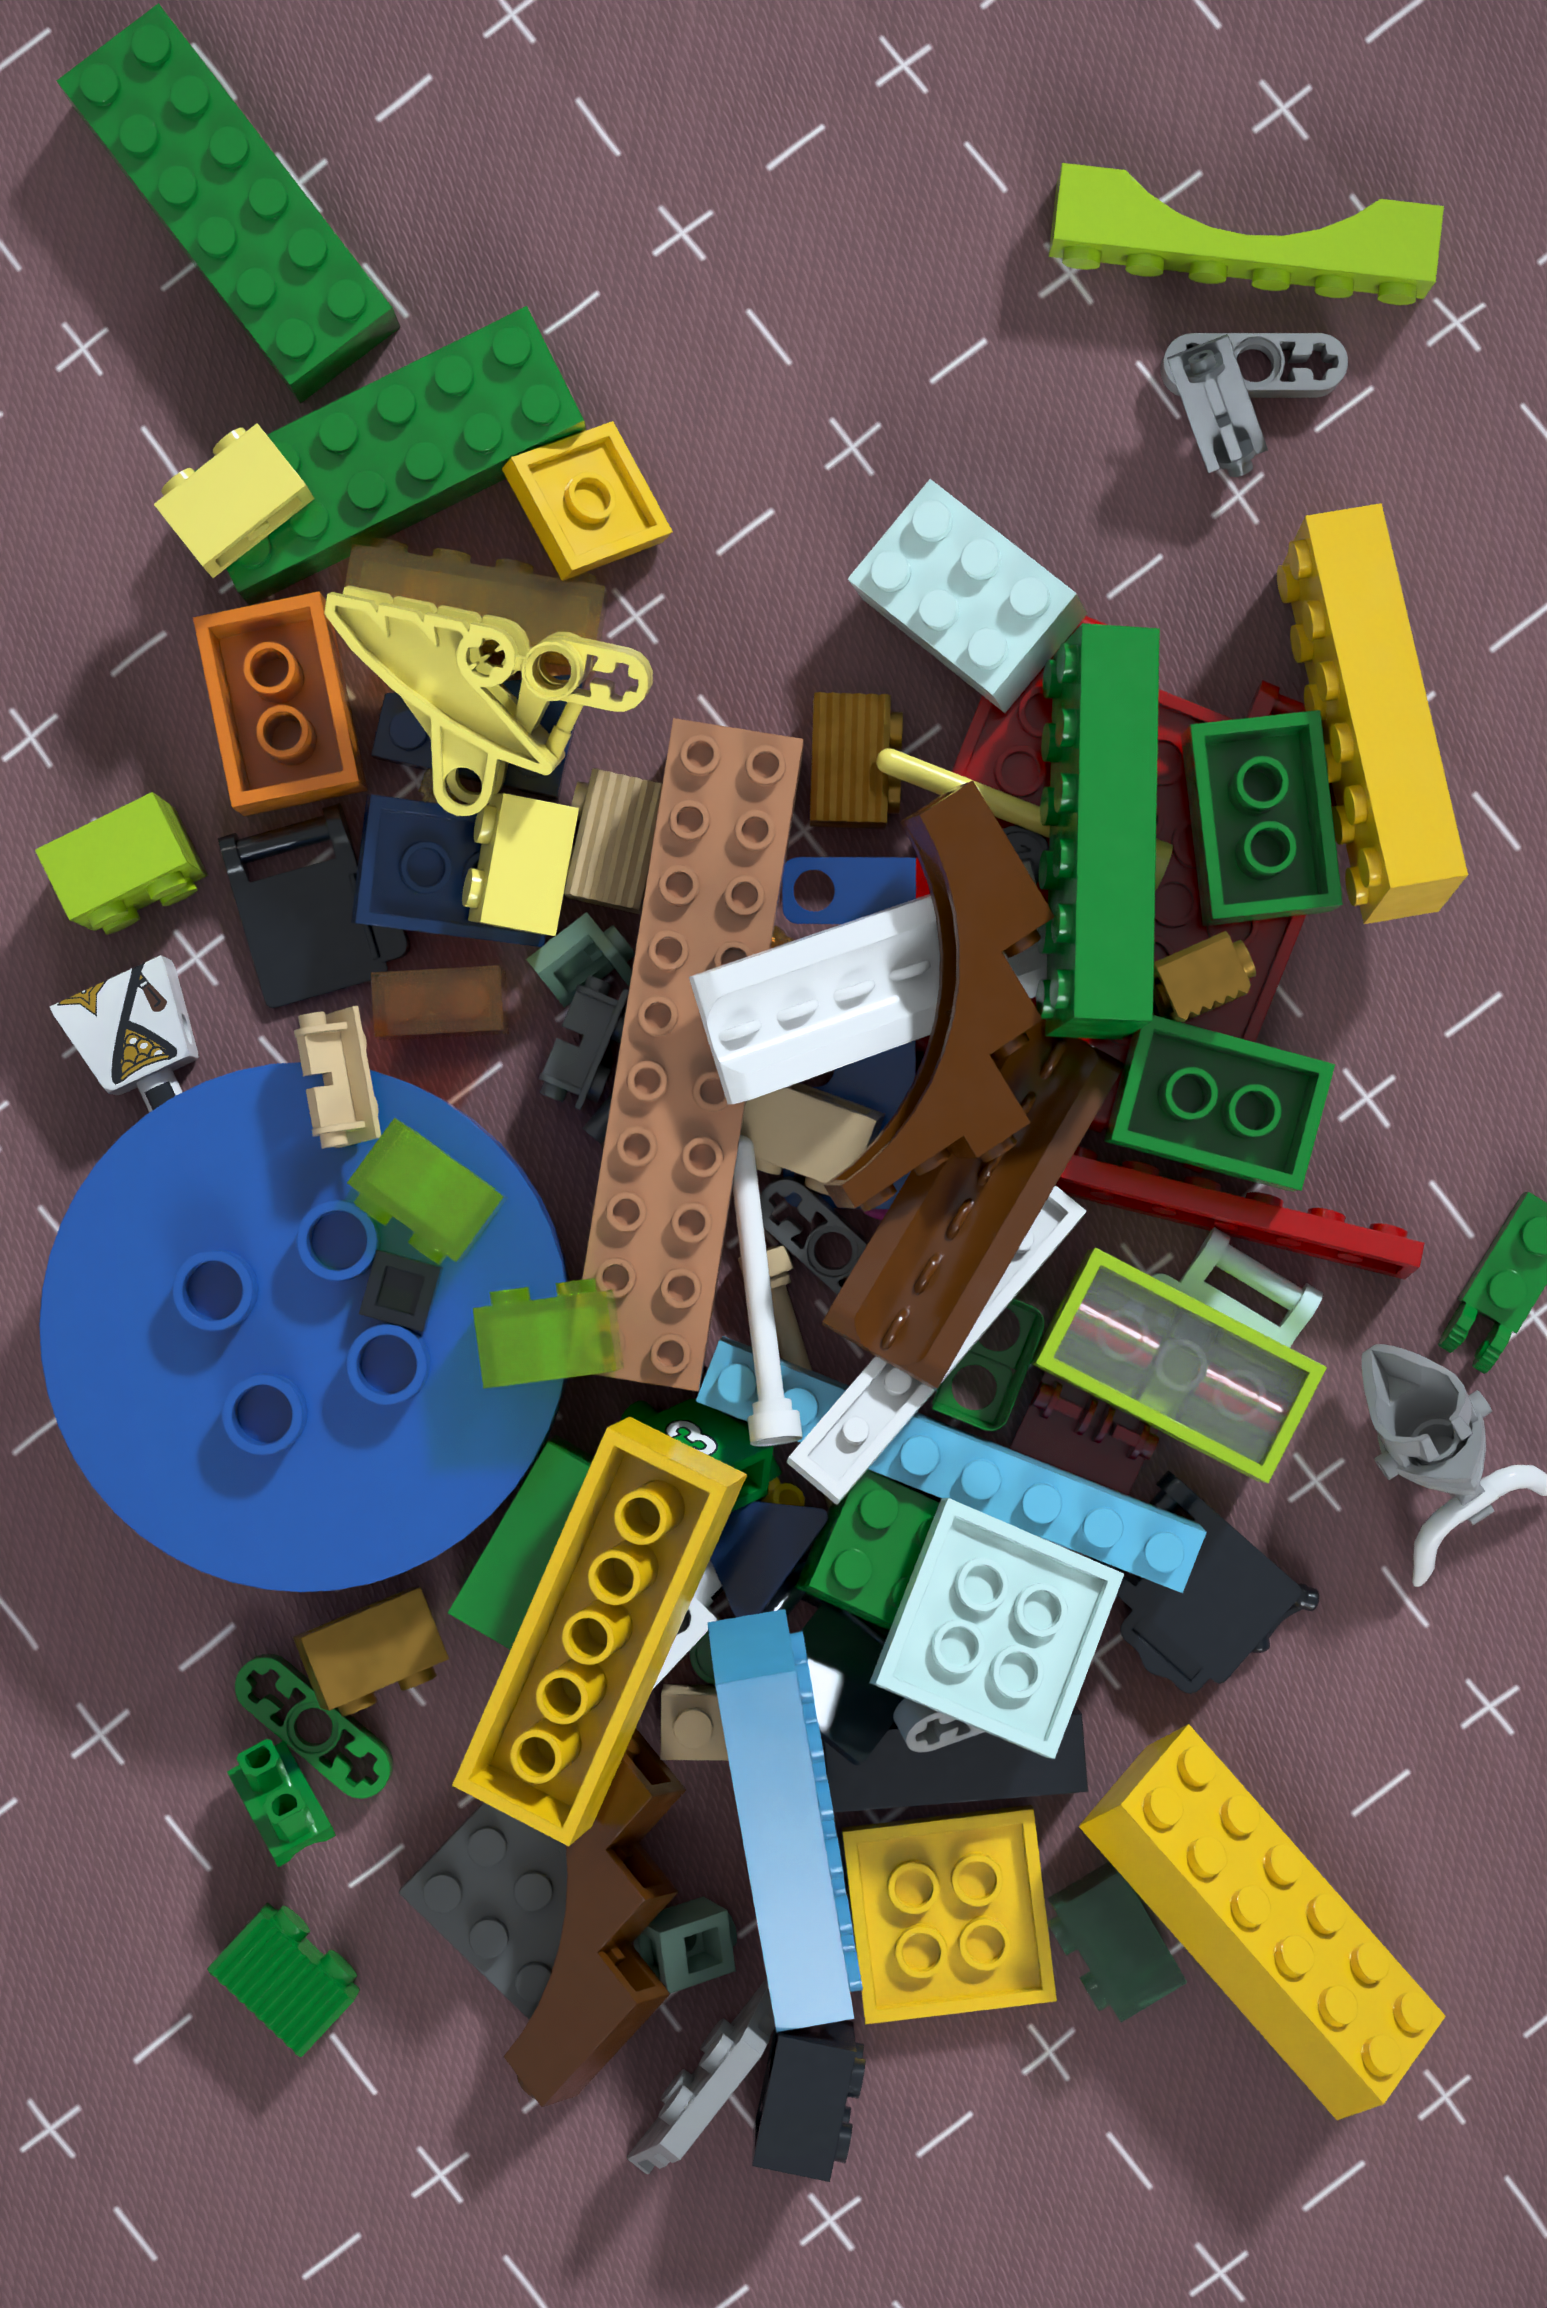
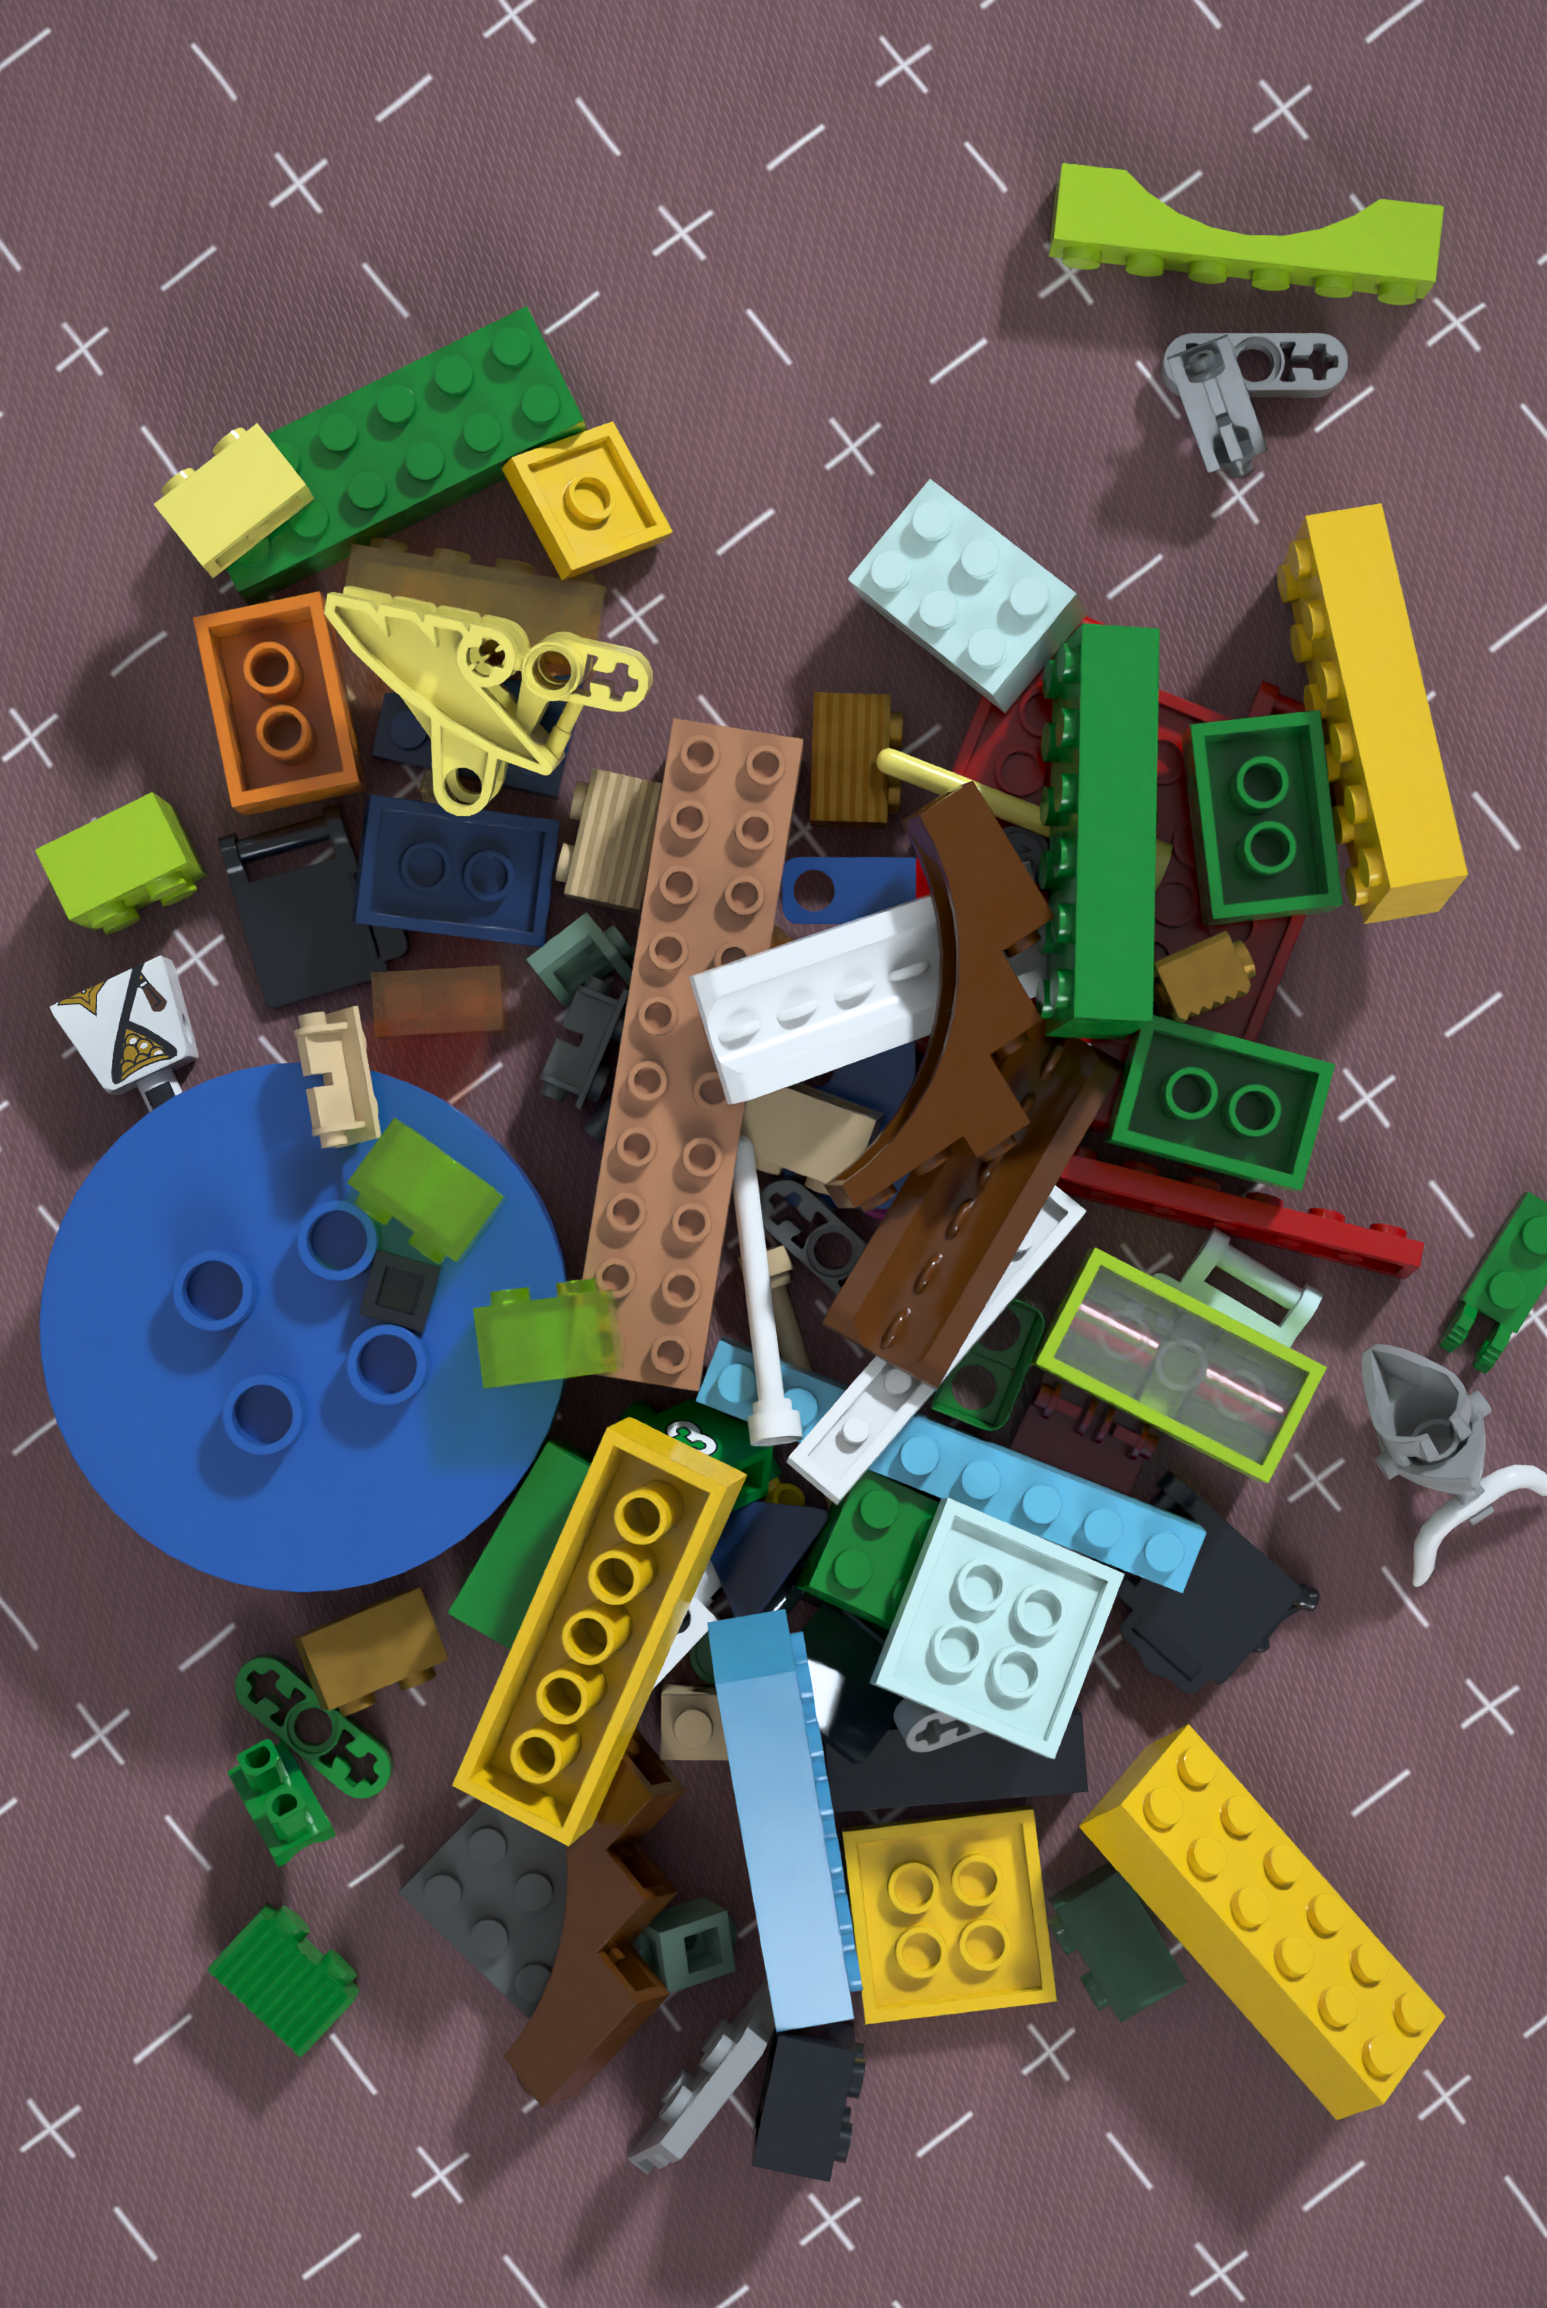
green brick [56,3,401,404] -> none
light yellow brick [462,793,579,936] -> none

